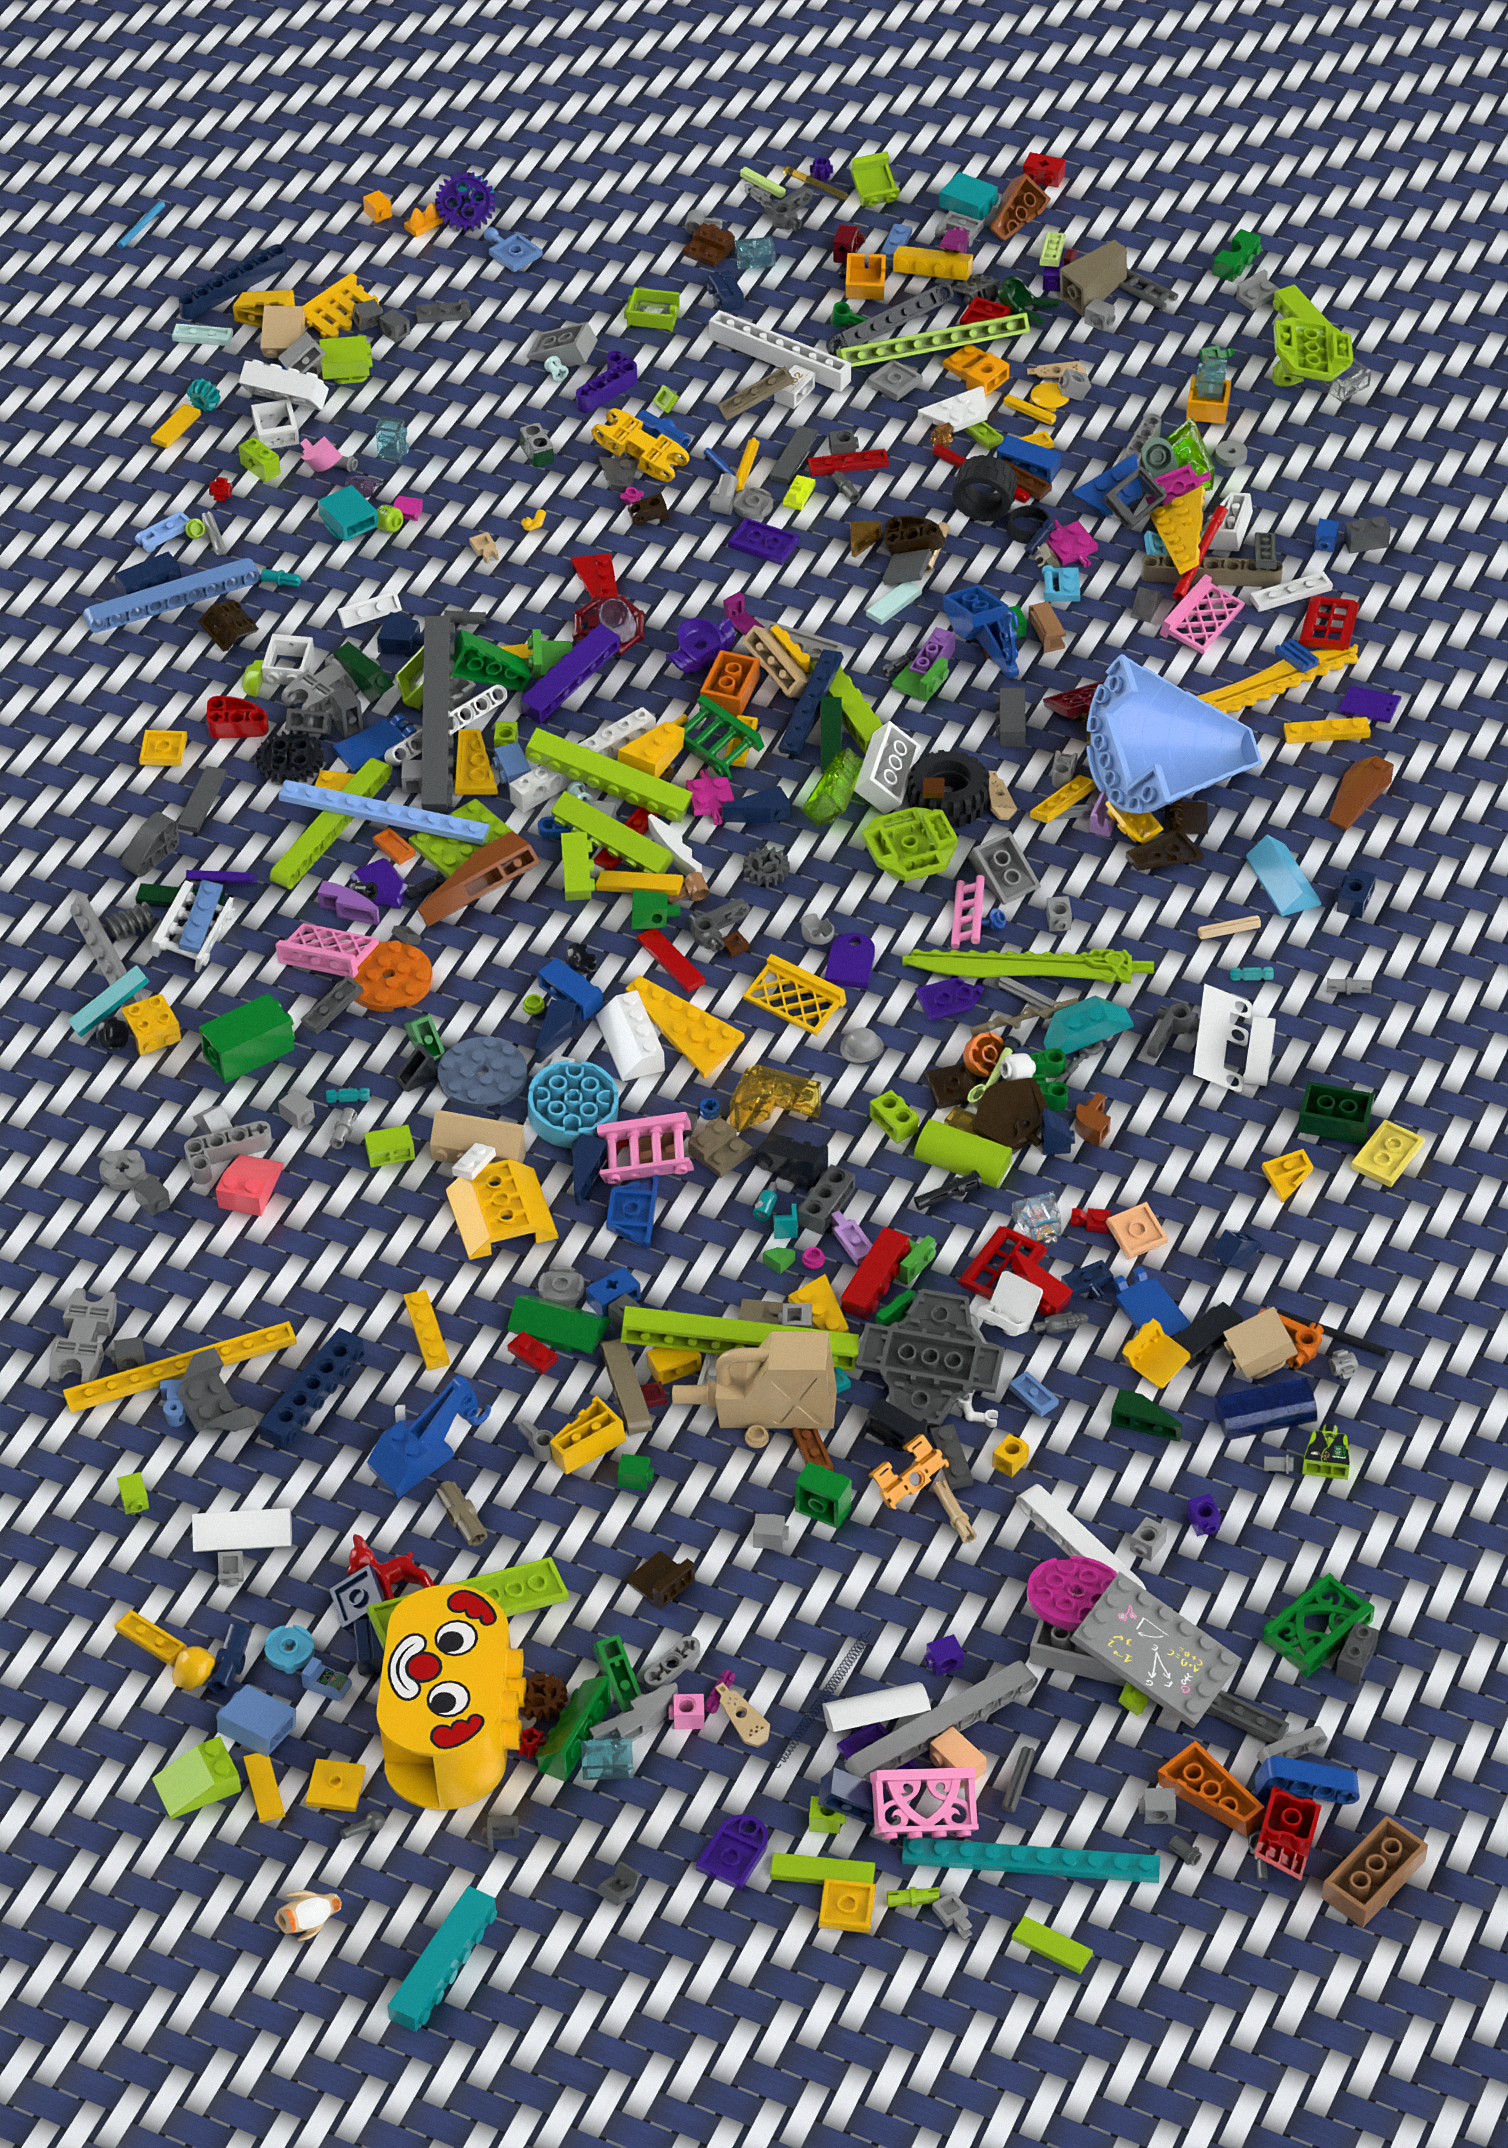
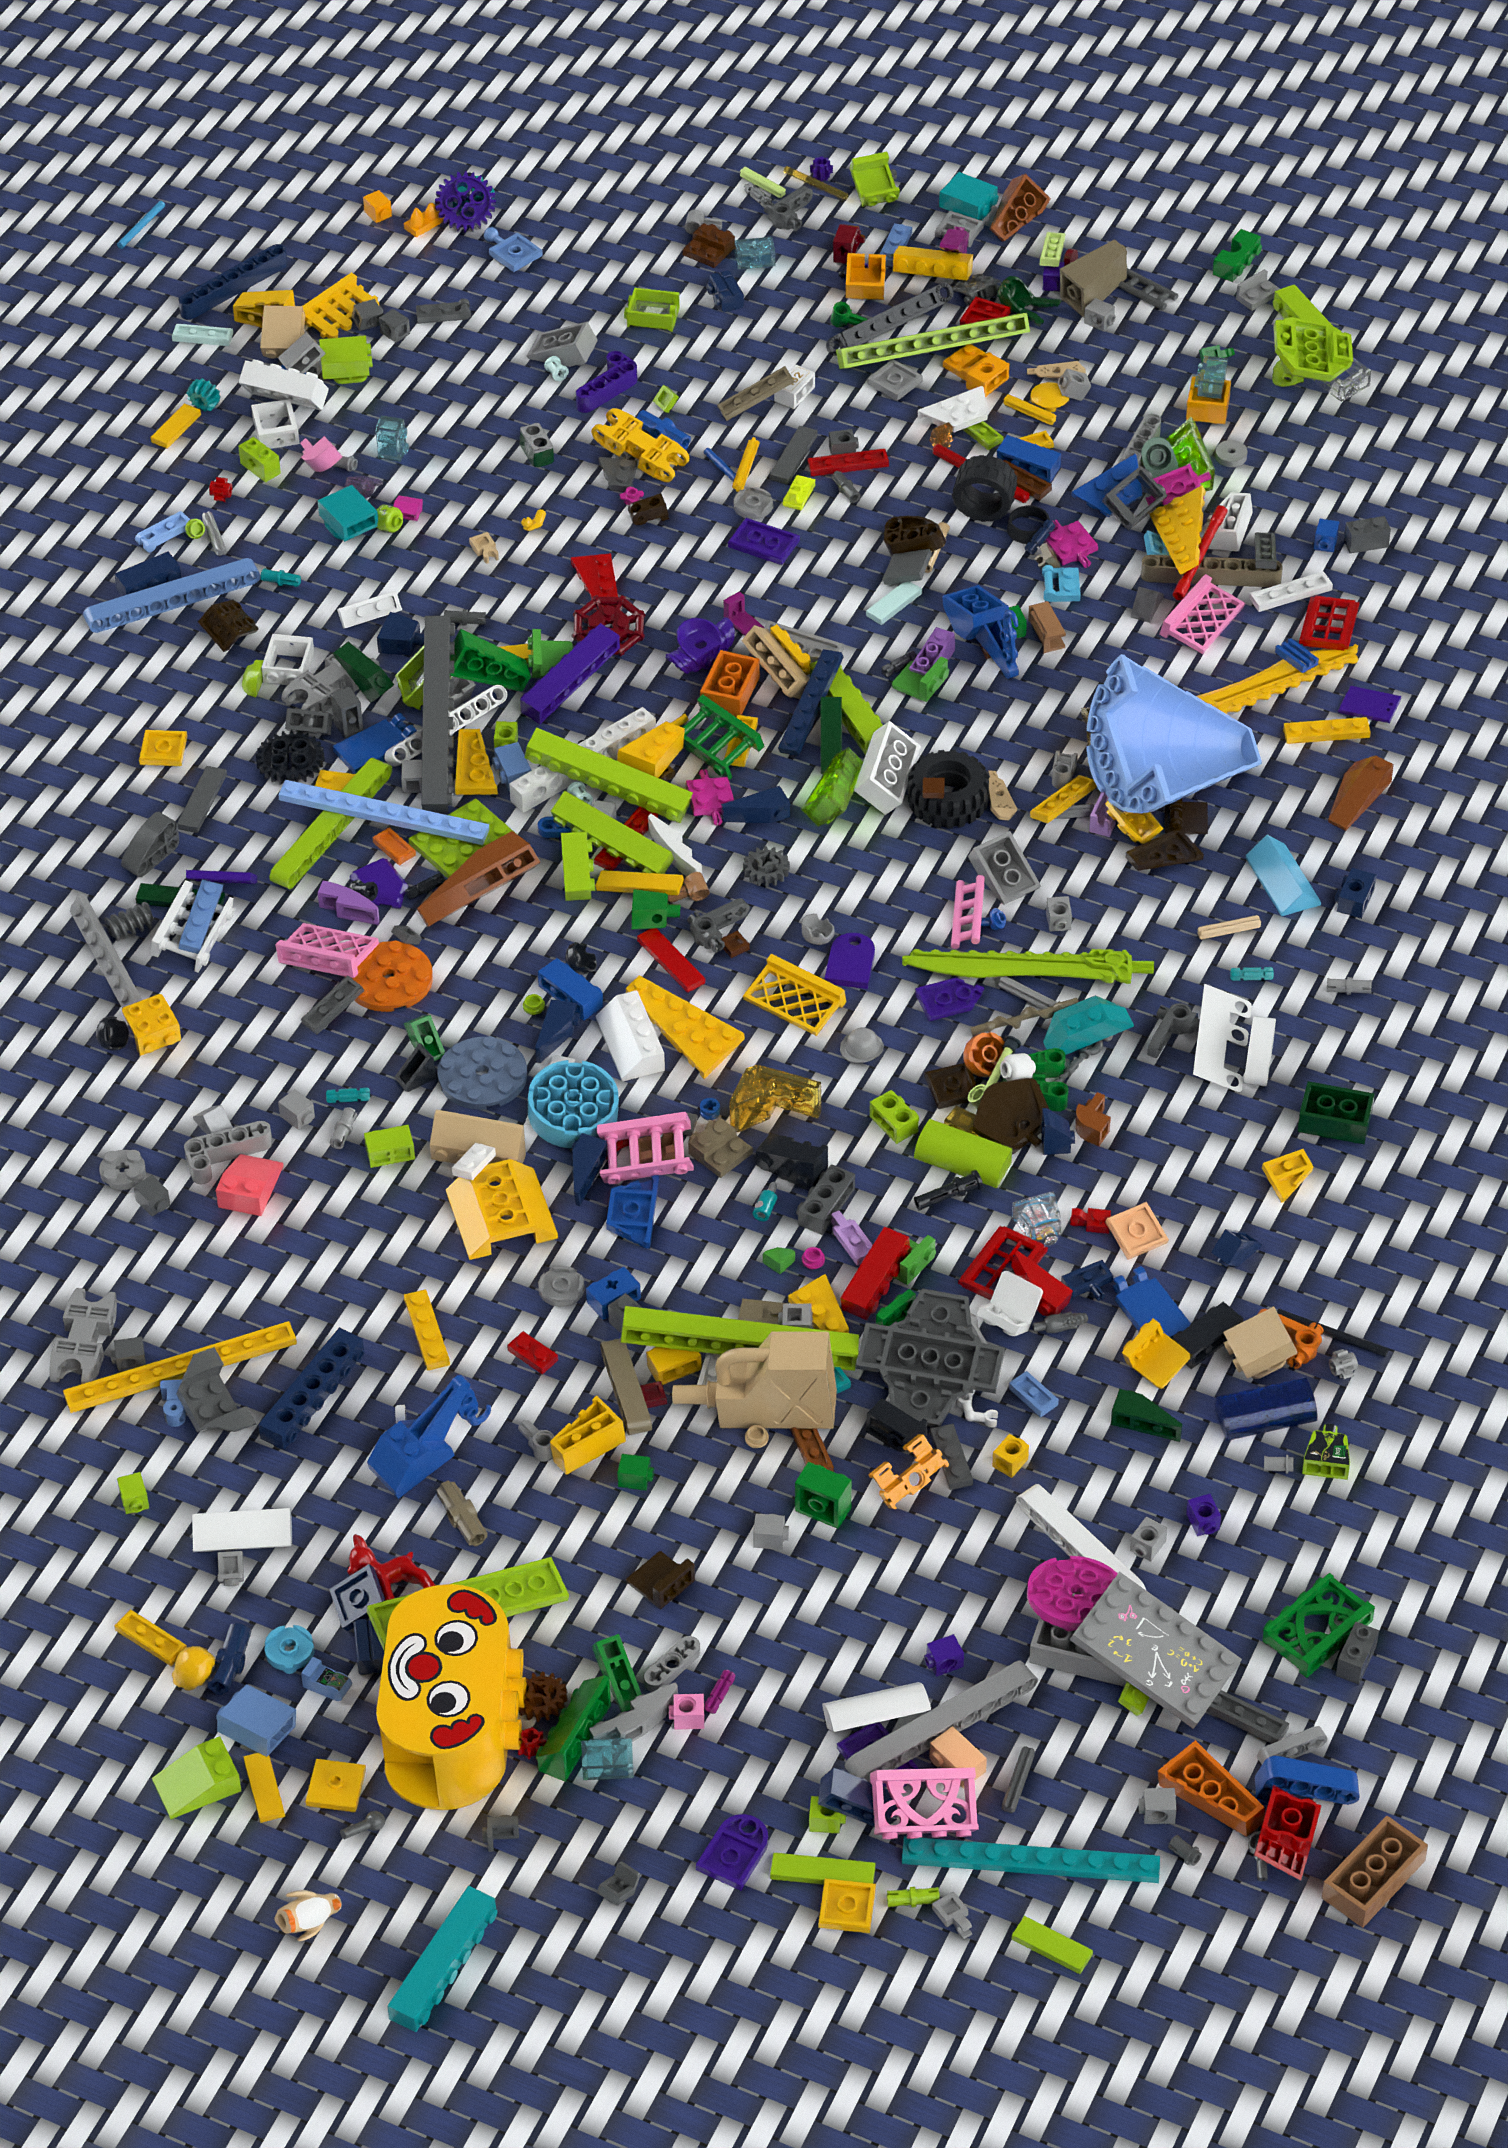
tile [68,965,150,1037] -> none
green brick [199,993,296,1084] -> none
red beam [206,696,269,739] -> none
green slope [507,1295,612,1355] -> none
clear purple cap [598,598,637,643] -> none
white brick [709,310,851,392] -> none
light grey piece [710,473,738,515] -> none
tan piece [715,1682,770,1748] -> none
teal panel [773,1203,798,1239] -> none
dark blue piece [775,1629,871,1768] -> none
pearl gold slope [850,521,882,558] -> none
lime piece [862,807,958,882] -> none
tan pin [933,1480,977,1544] -> none
dark grey brick [995,688,1026,747] -> none
red brick [1023,152,1066,188] -> none
dark red wing [1043,680,1105,719] -> none
light yellow plate [1351,1120,1425,1187] -> none

